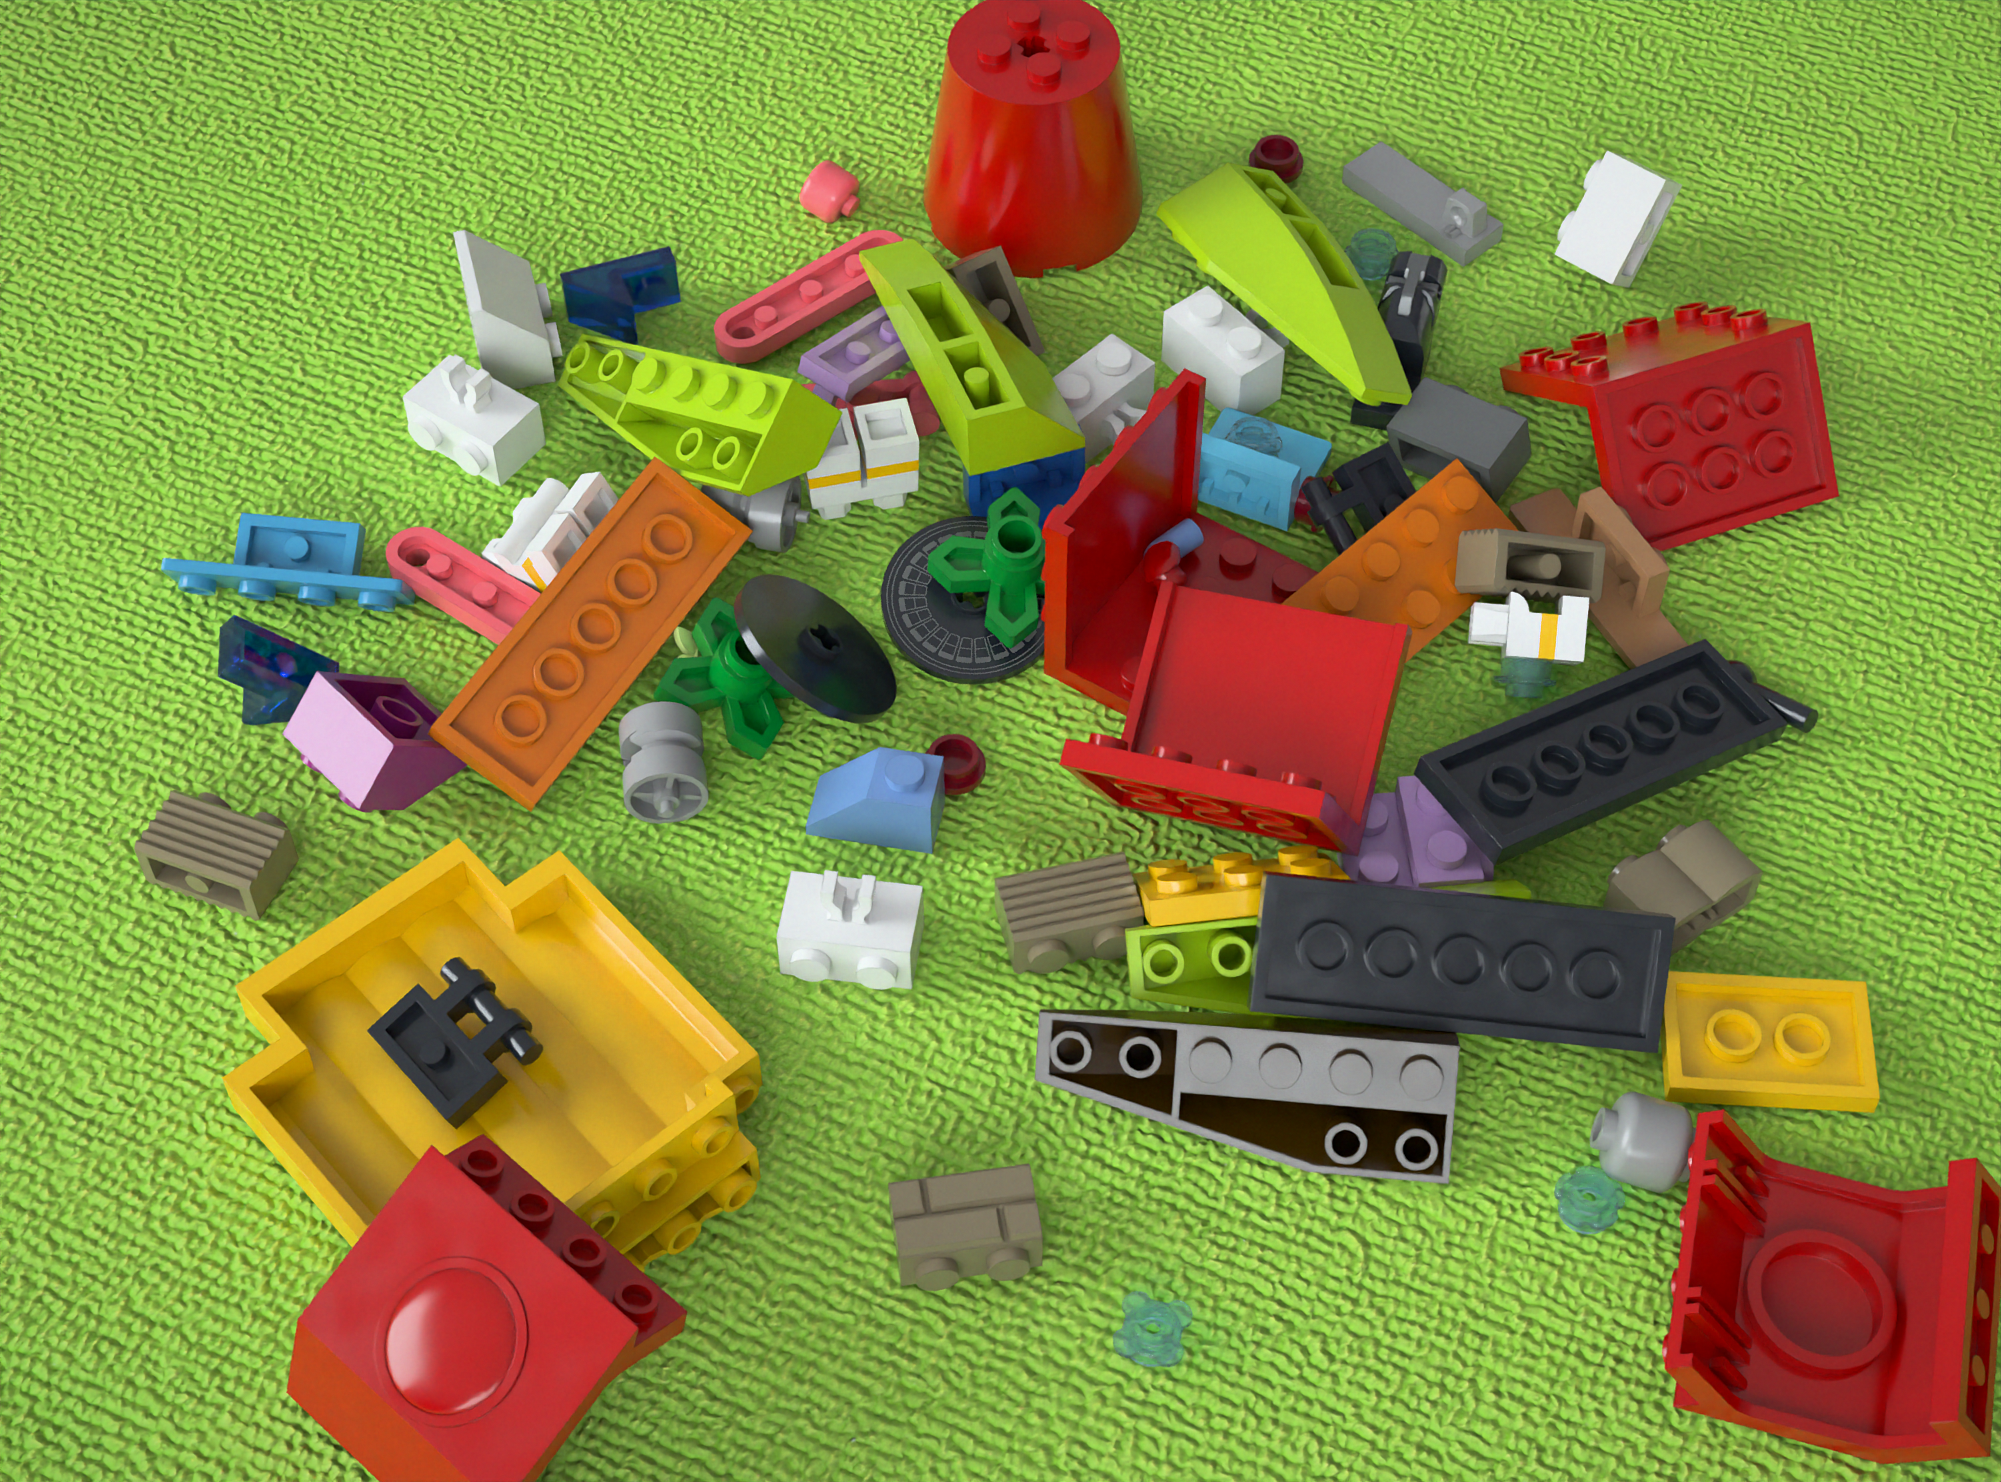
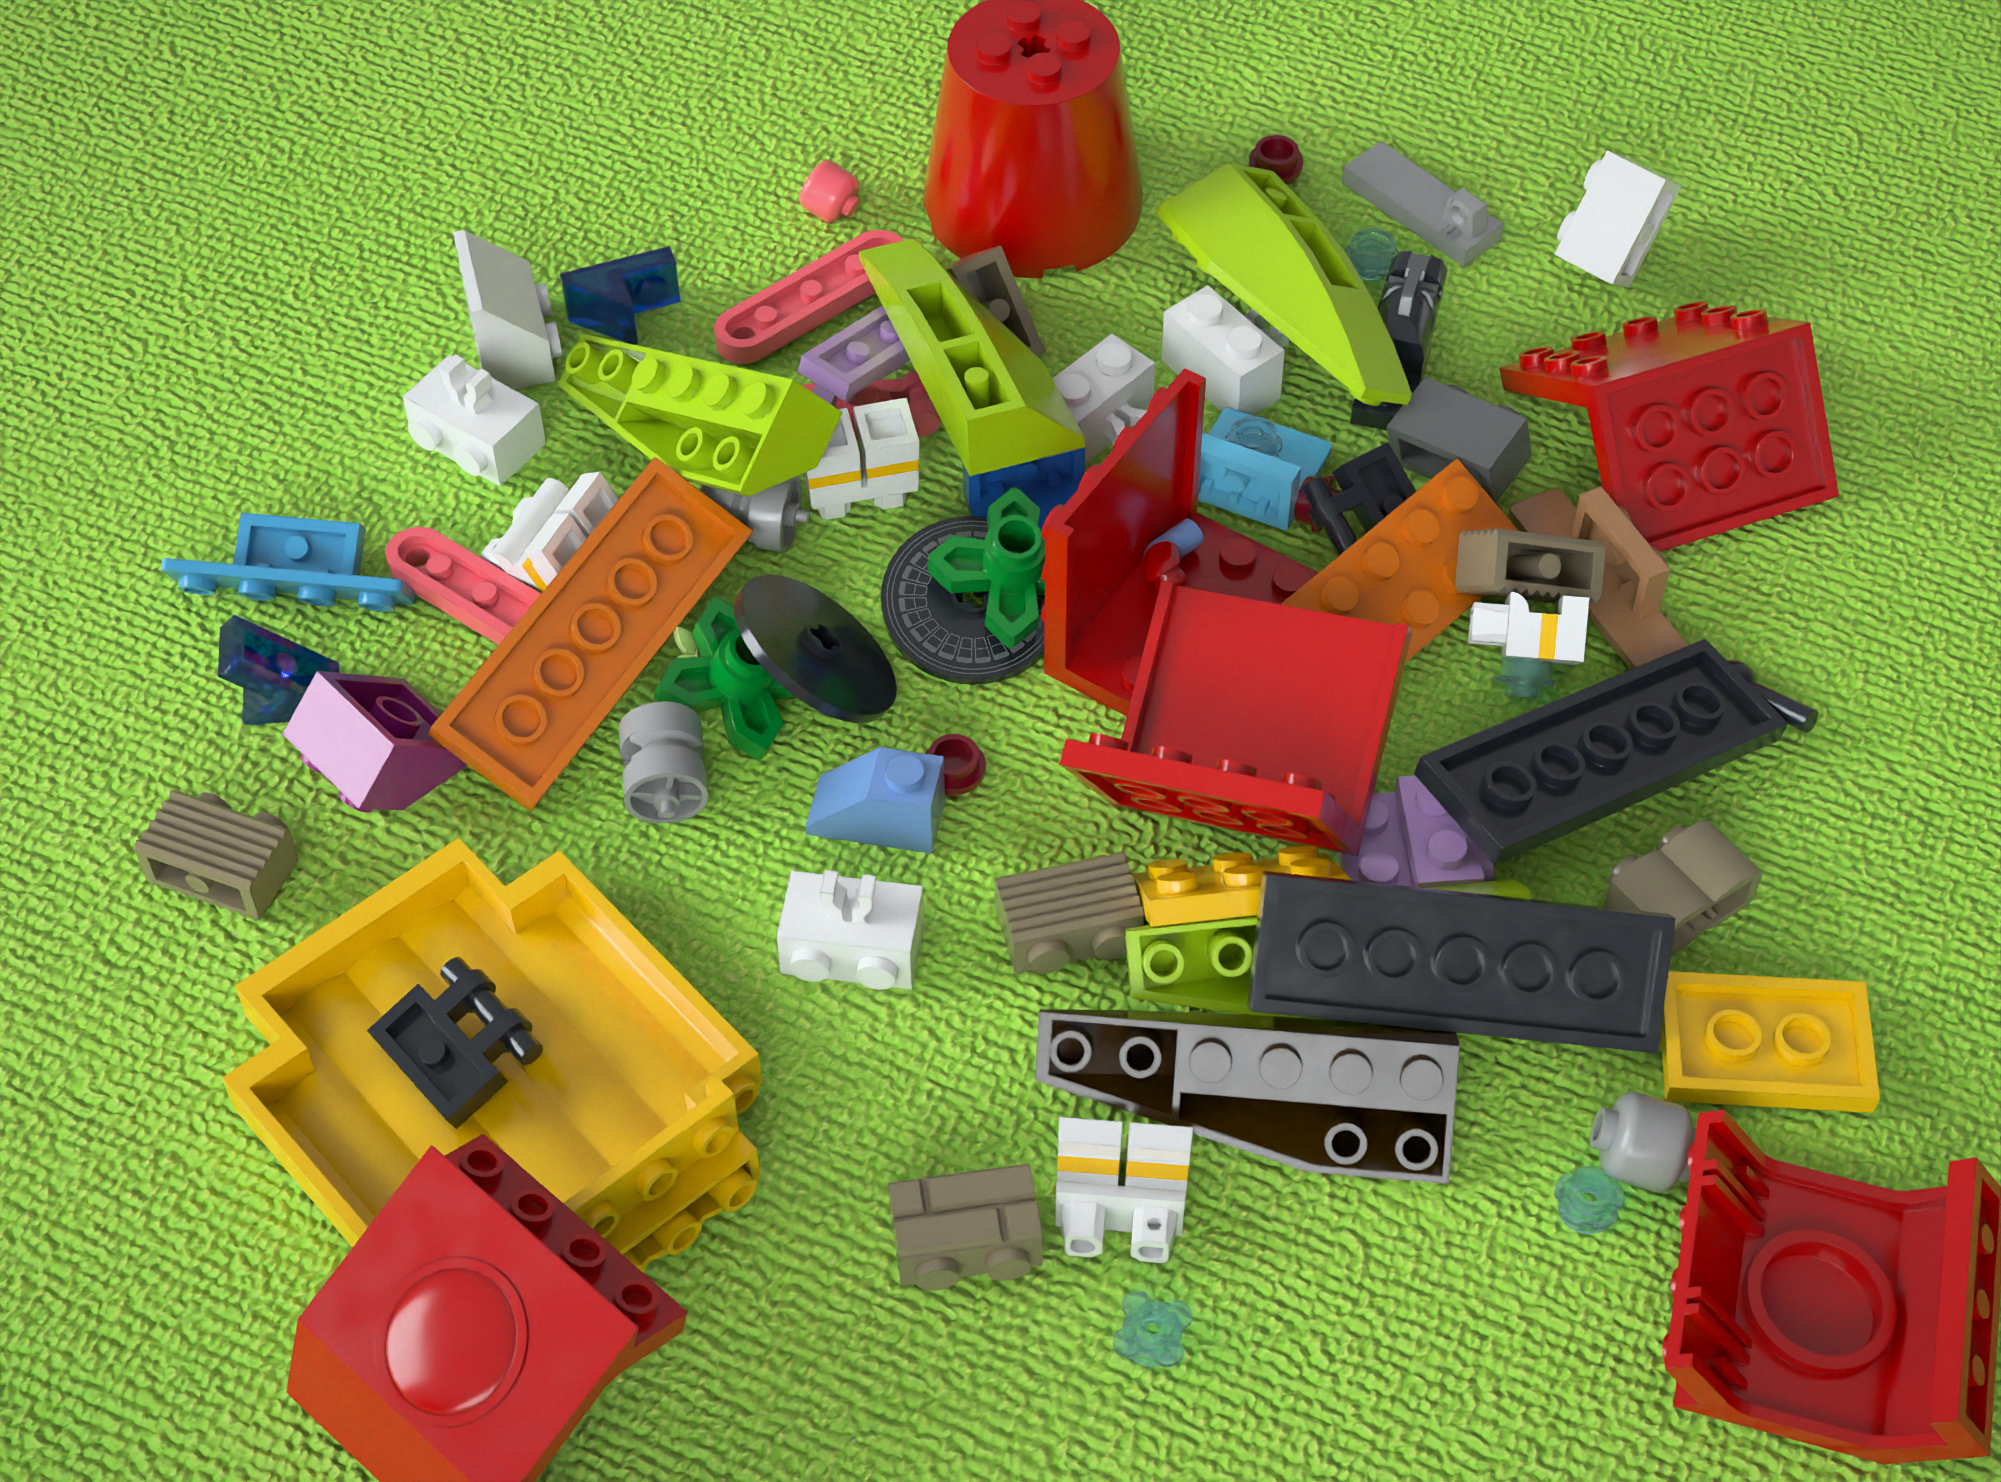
none -> white hips [1055,1117,1193,1263]

